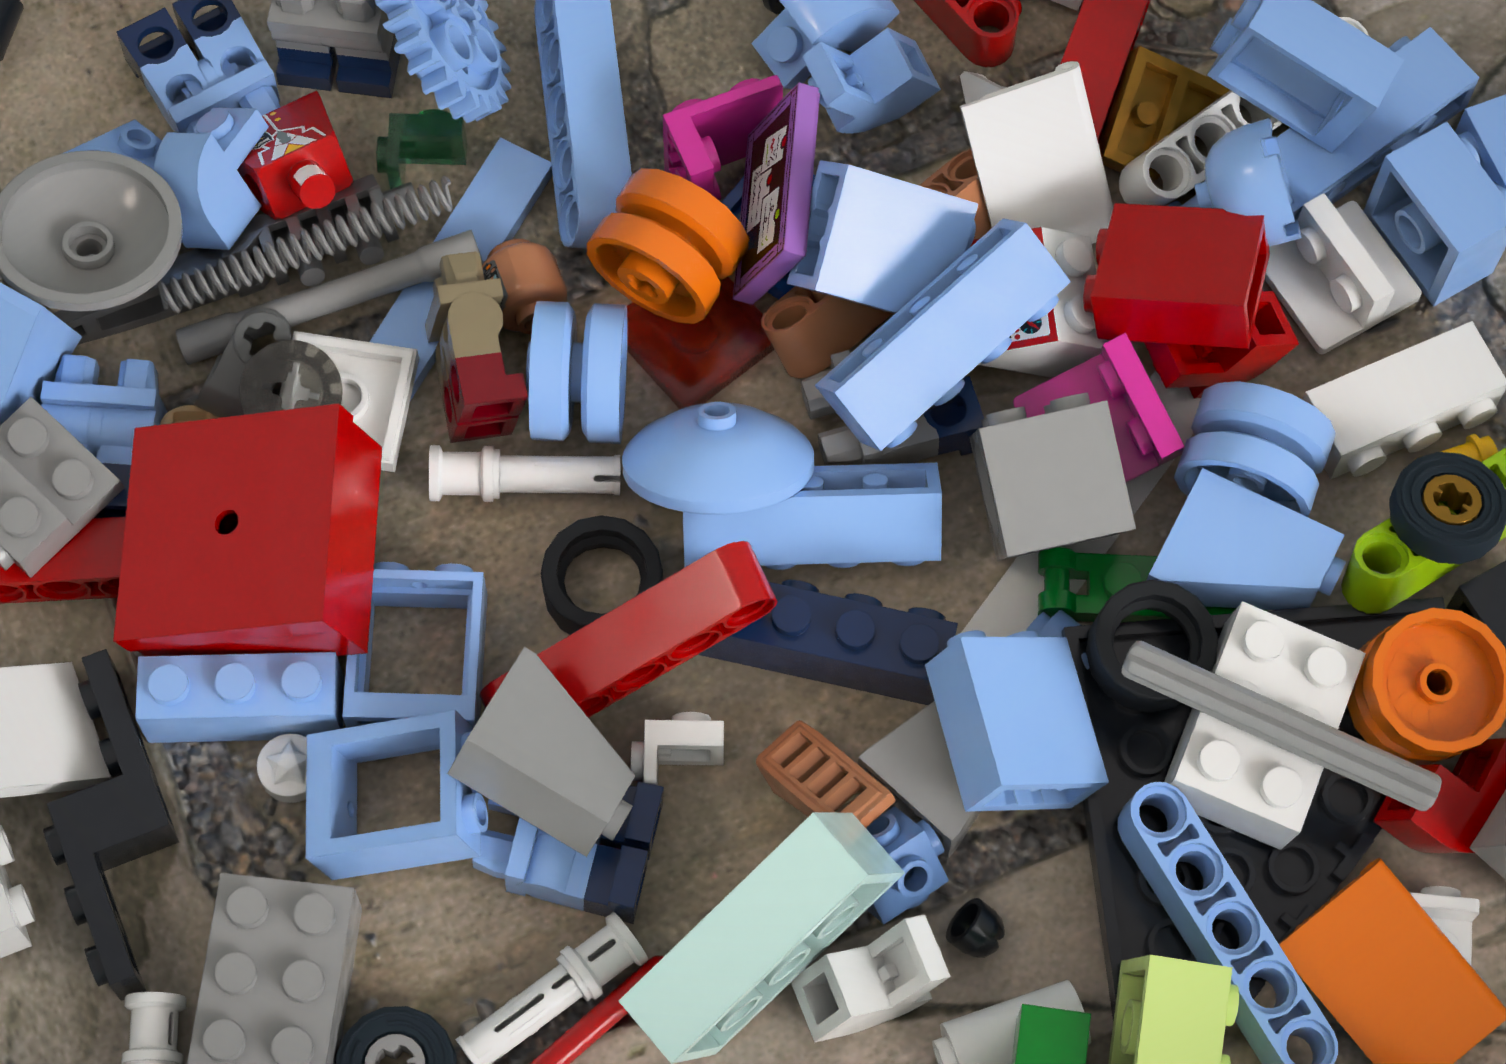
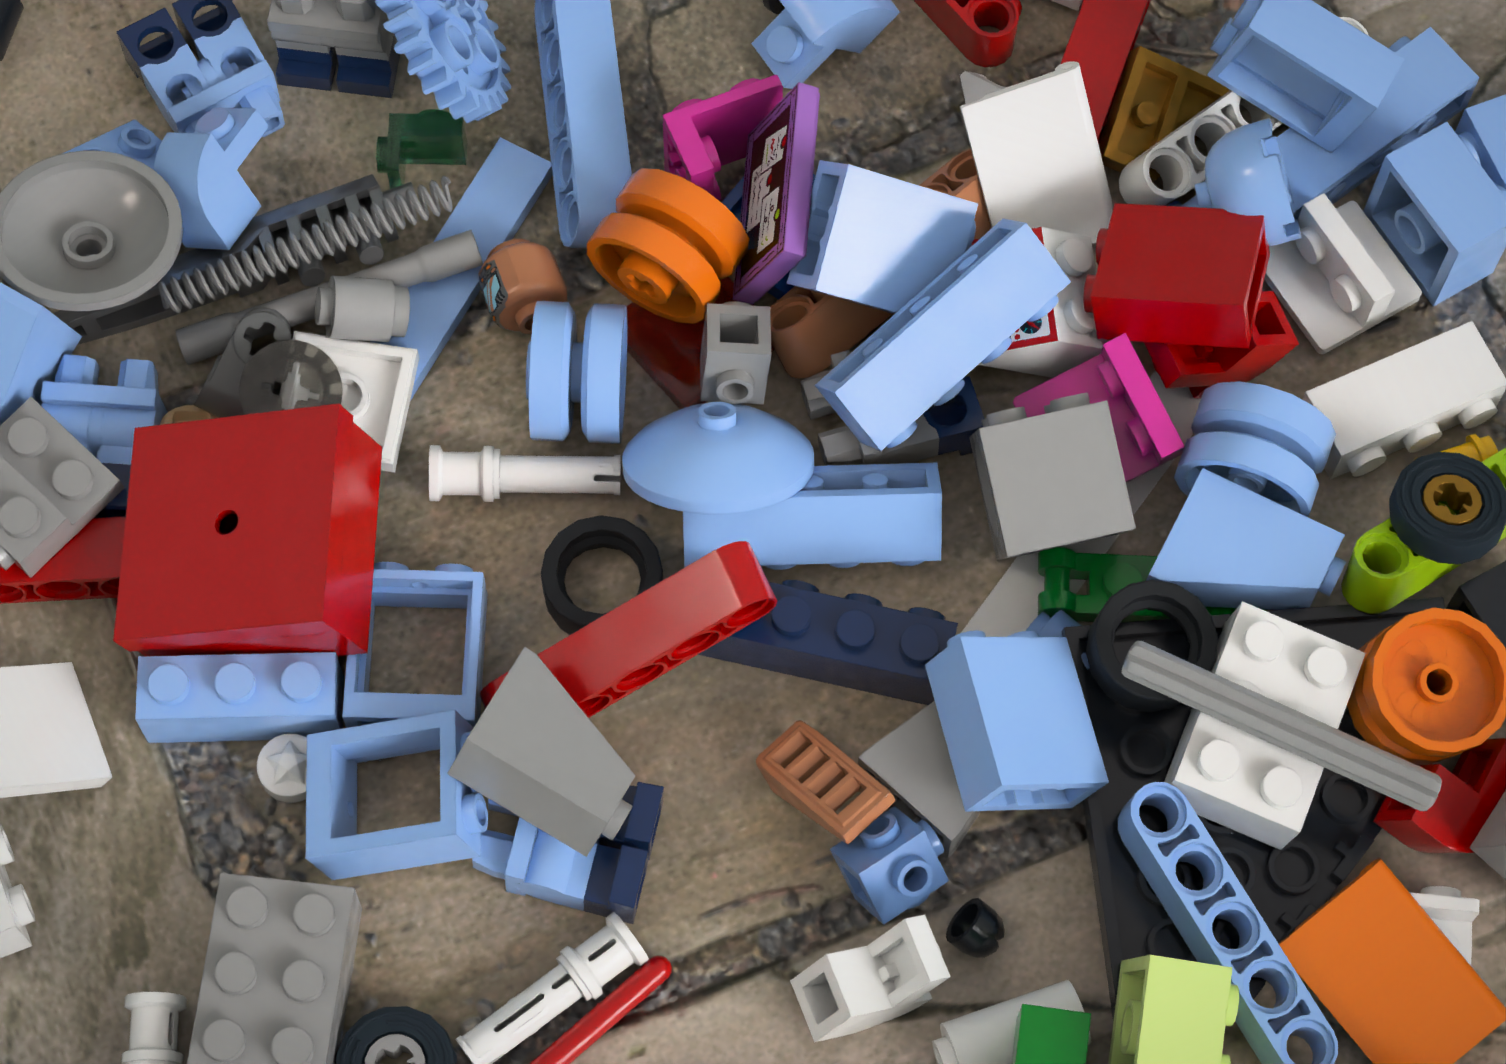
black bracket [43,649,179,1001] -> none
red torso [237,90,354,220] -> none
hips [425,251,528,443] -> none
light aqua brick [619,812,905,1064] -> none
white bracket [631,712,724,785] -> none
light blue brick [802,27,941,134] -> none
none -> light grey brick [315,275,410,342]
none -> light grey brick [700,301,772,405]

